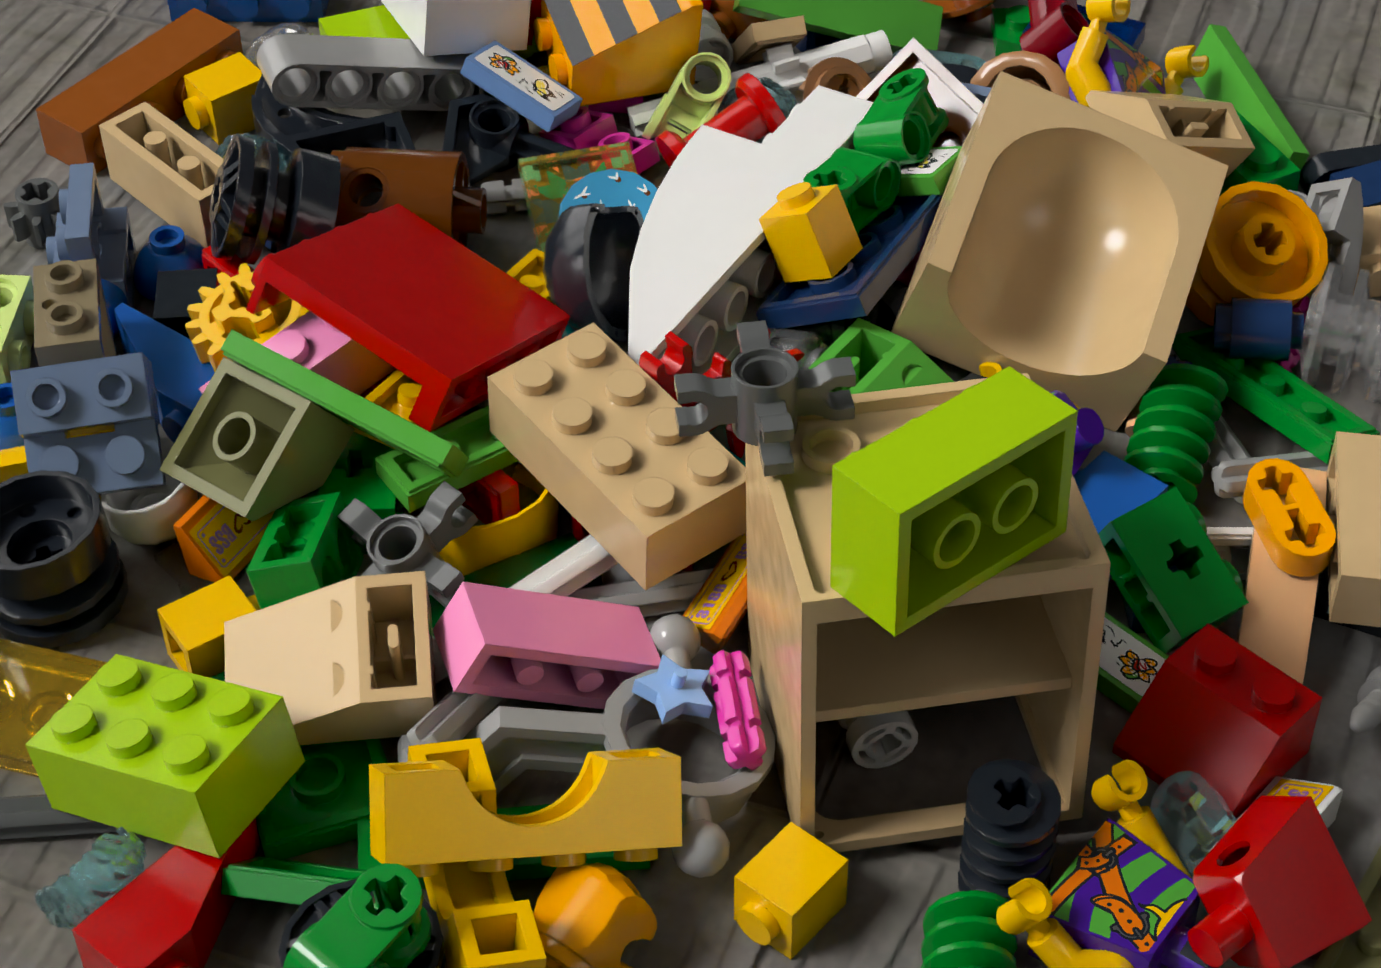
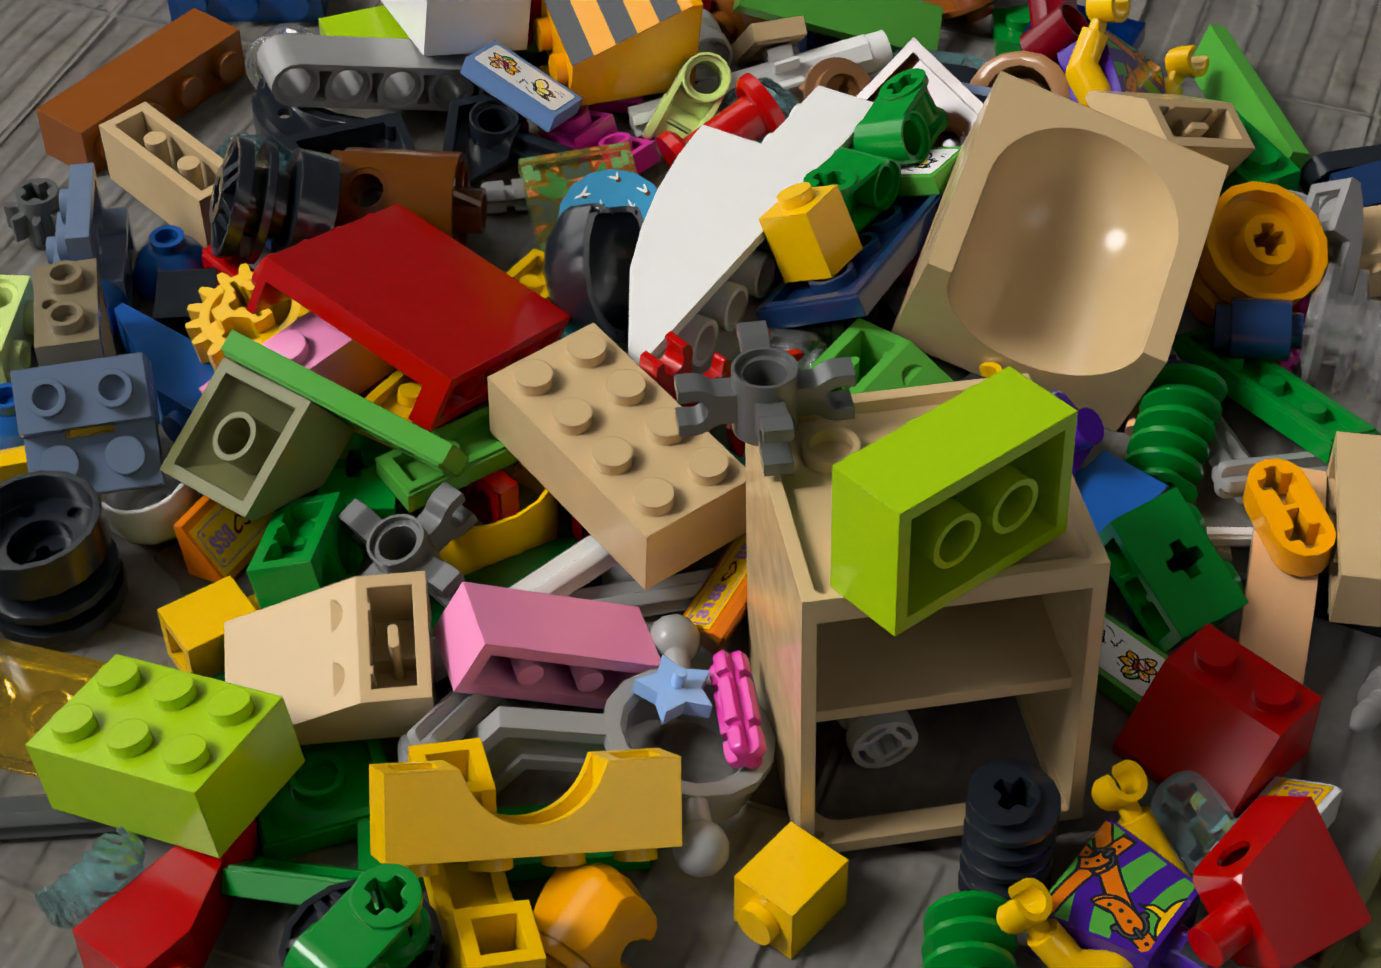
yellow brick [183,52,262,145] -> none

